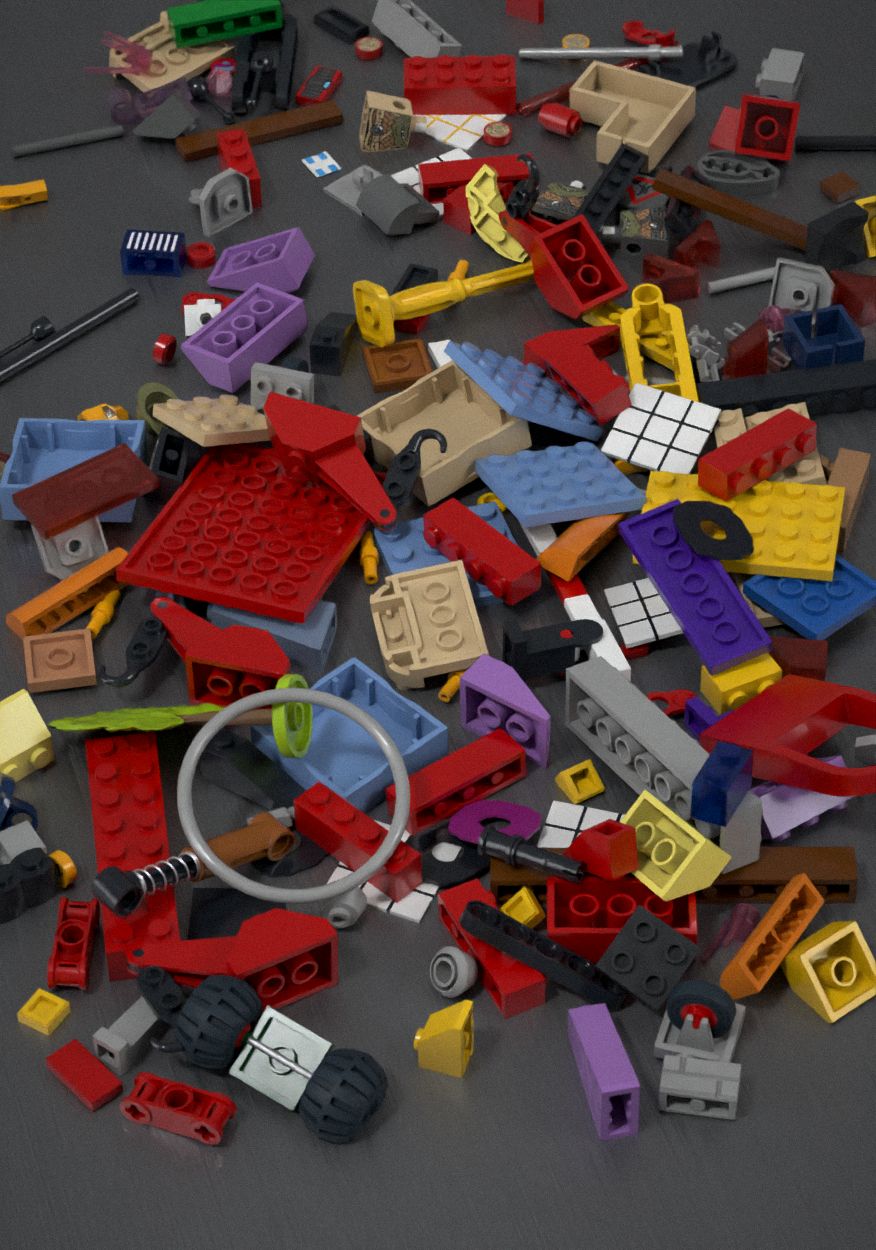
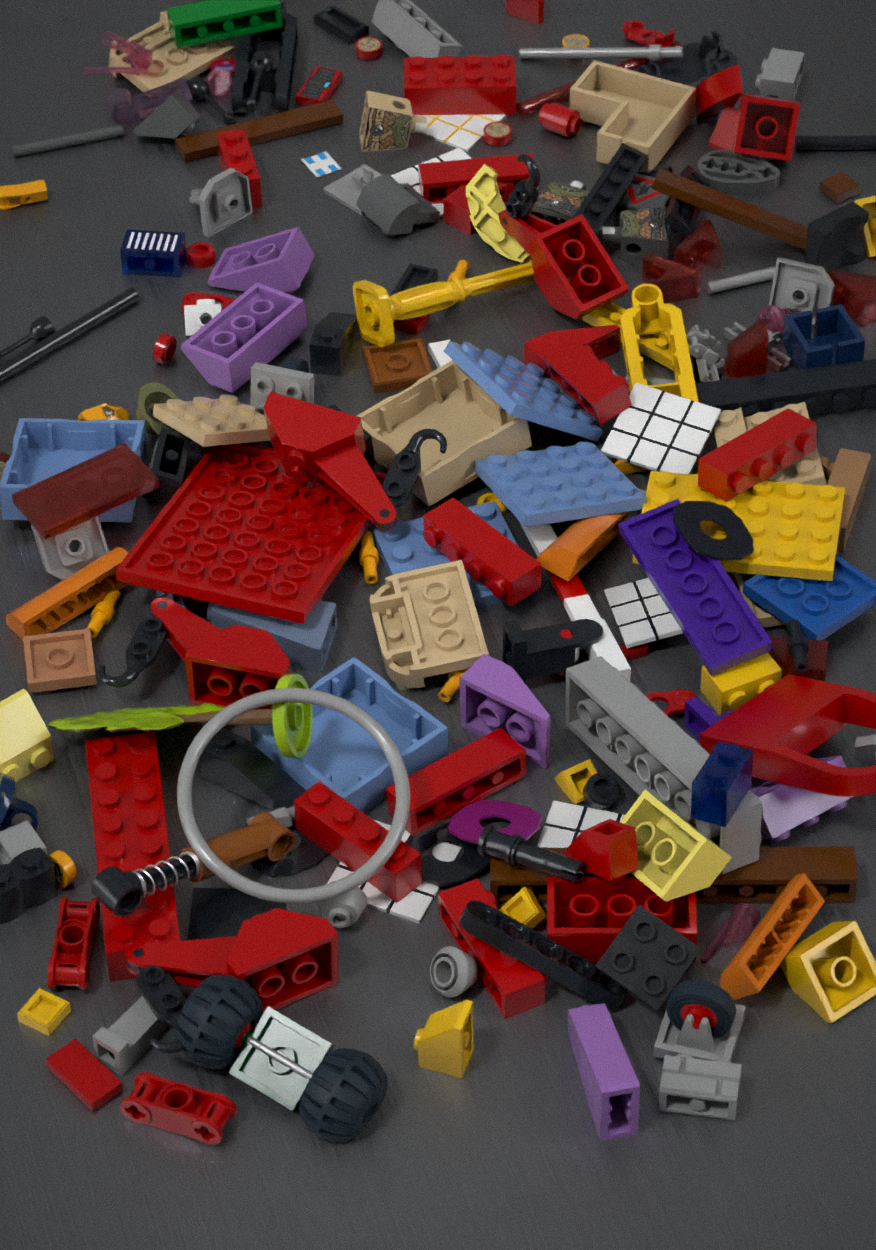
none -> black tile [583,773,620,810]
none -> red slope [695,65,743,119]
none -> black bar [787,619,809,673]

